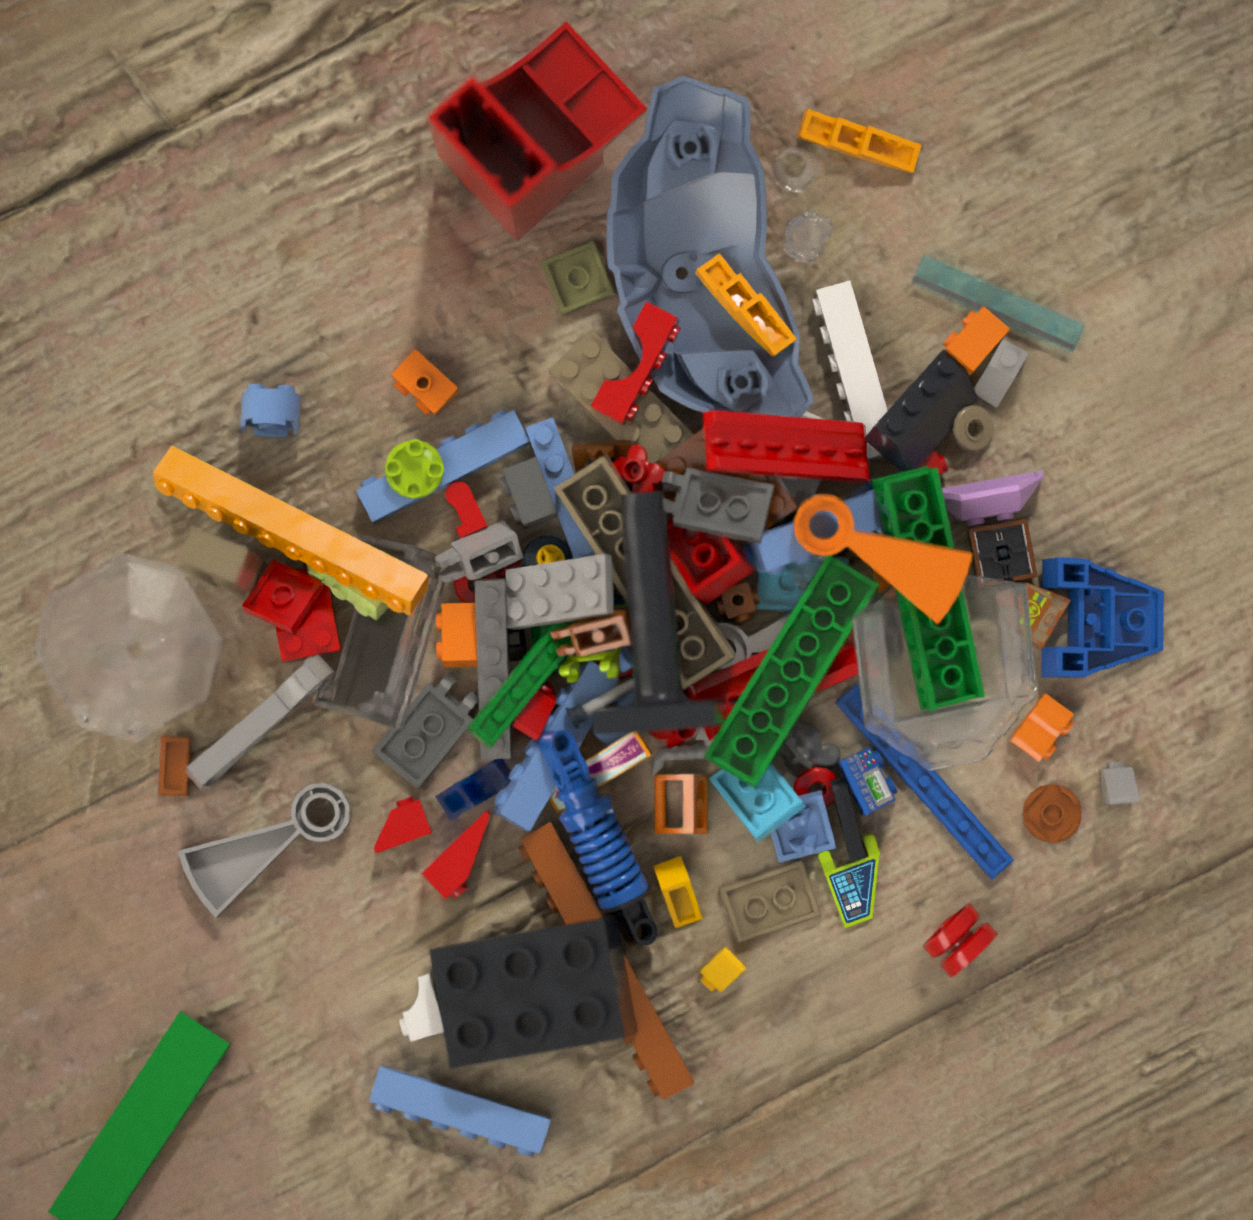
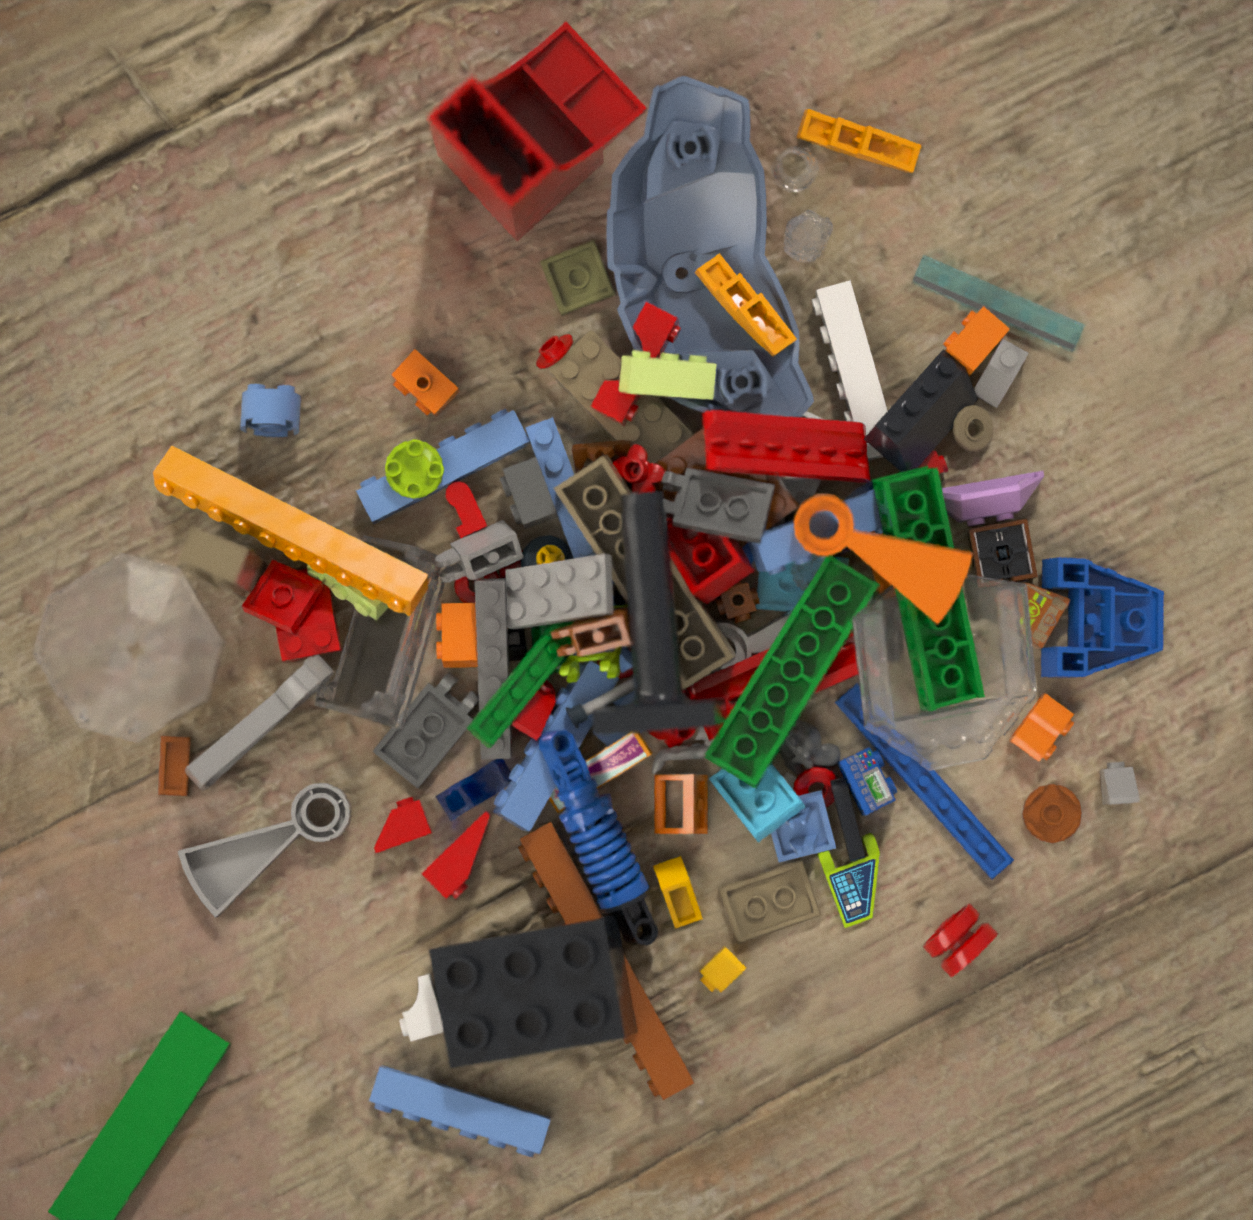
none -> red piece [536,334,573,369]
none -> yellowish green brick [619,350,716,400]

